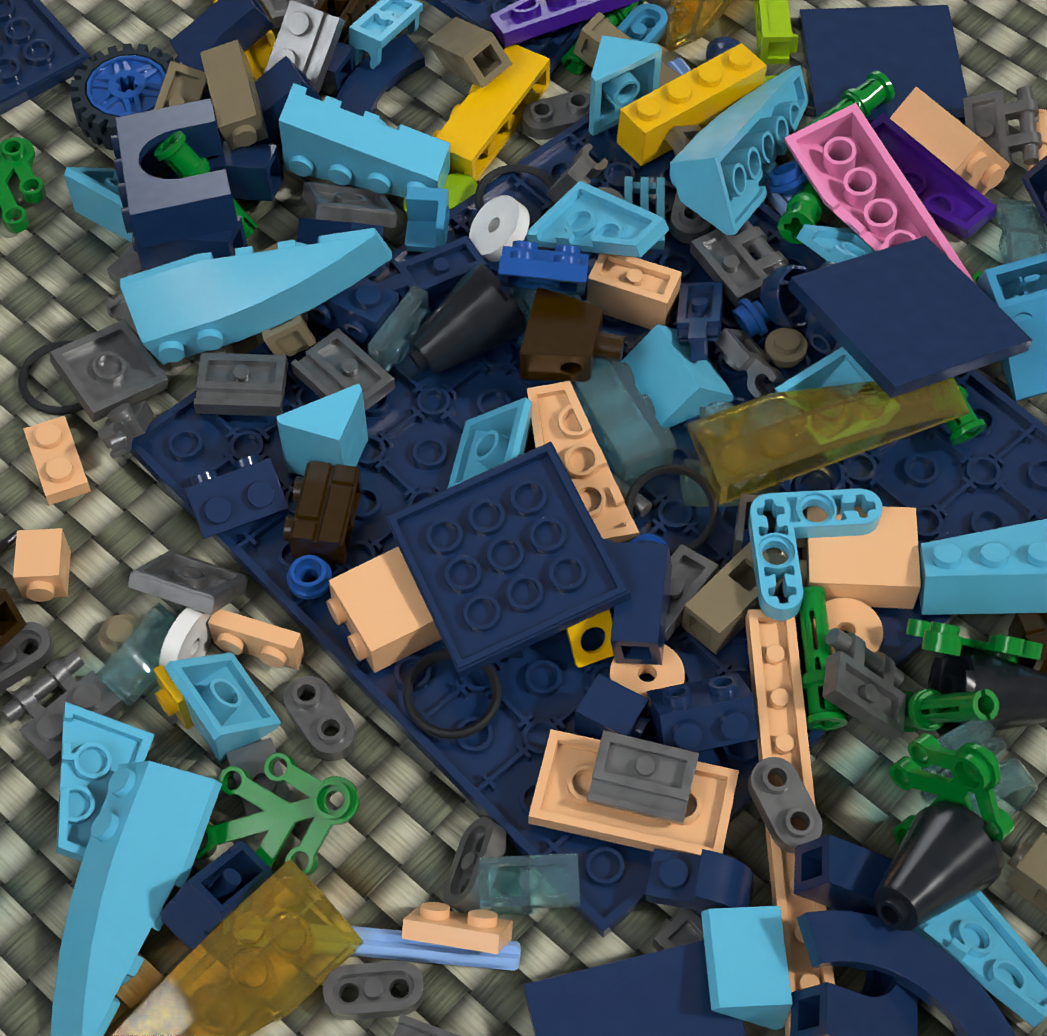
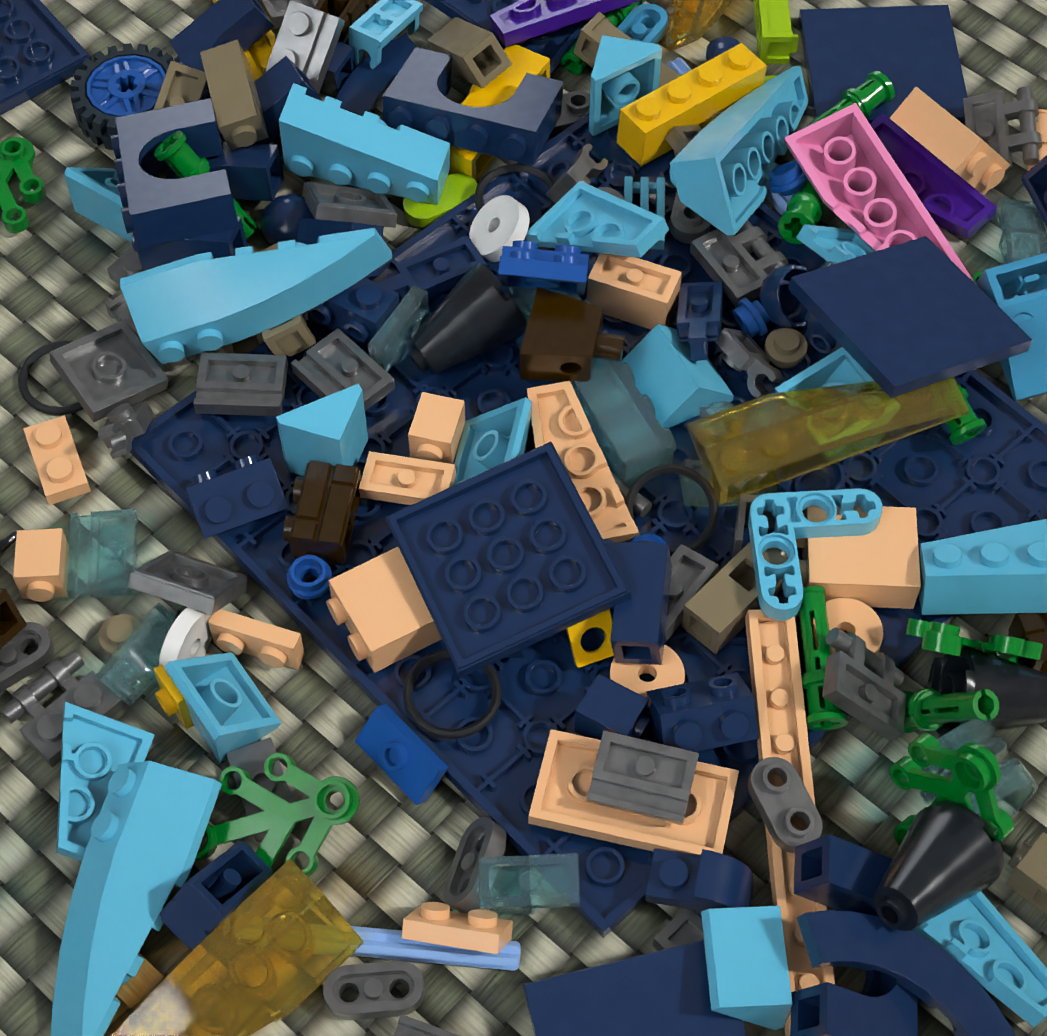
flat silver plate [284,676,356,761] -> none
dark azure panel [405,187,450,252] -> none
none -> clear light blue plate [67,509,138,599]
none -> dark blue hair [261,194,315,246]
none -> blue plate [355,704,449,805]
none -> light nougat plate [359,451,456,505]
none -> dark blue arch [382,47,564,165]
none -> light nougat brick [408,392,465,464]

